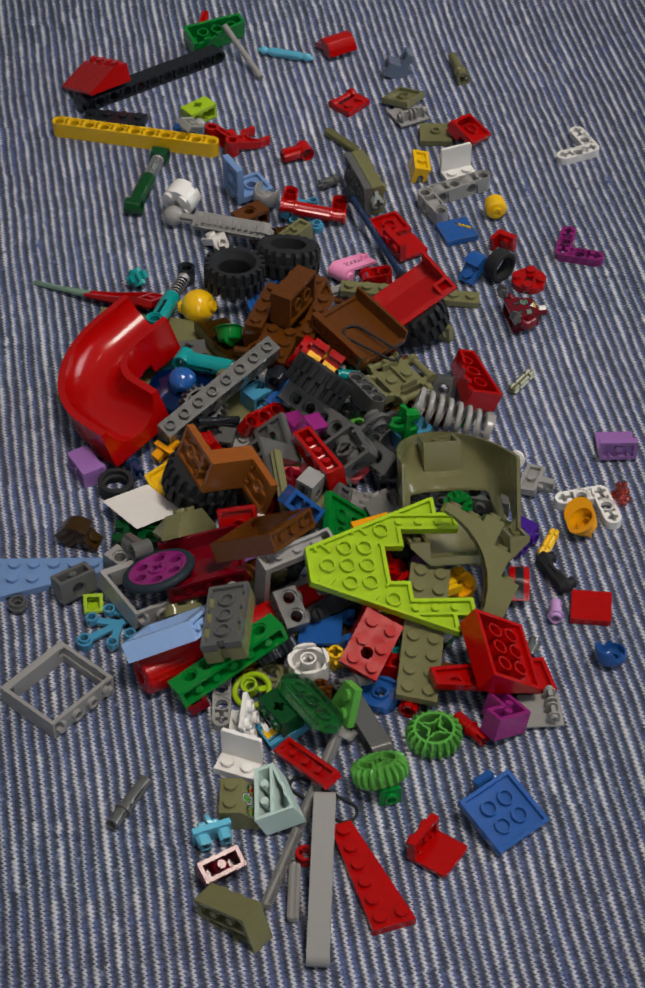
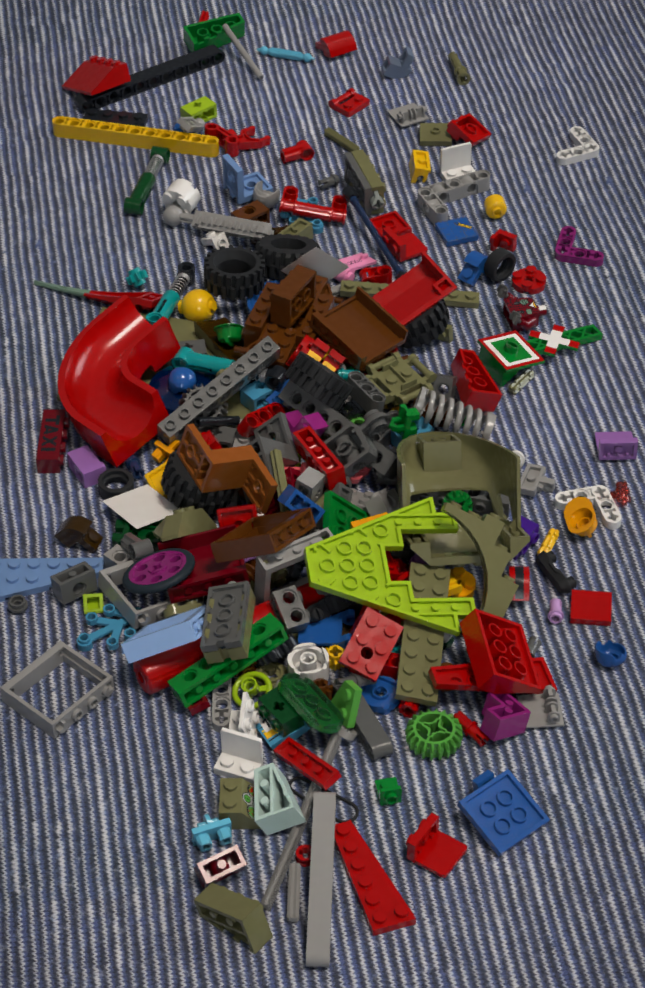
dark grey pin [106,775,151,830] -> none
black piece [342,324,402,361] -> none
bright green gear [350,750,409,791] -> none
olive plate [382,86,425,109] -> none
none -> dark red brick [36,409,70,473]
none -> white sticker [281,247,349,281]
none -> green piece [477,324,603,387]

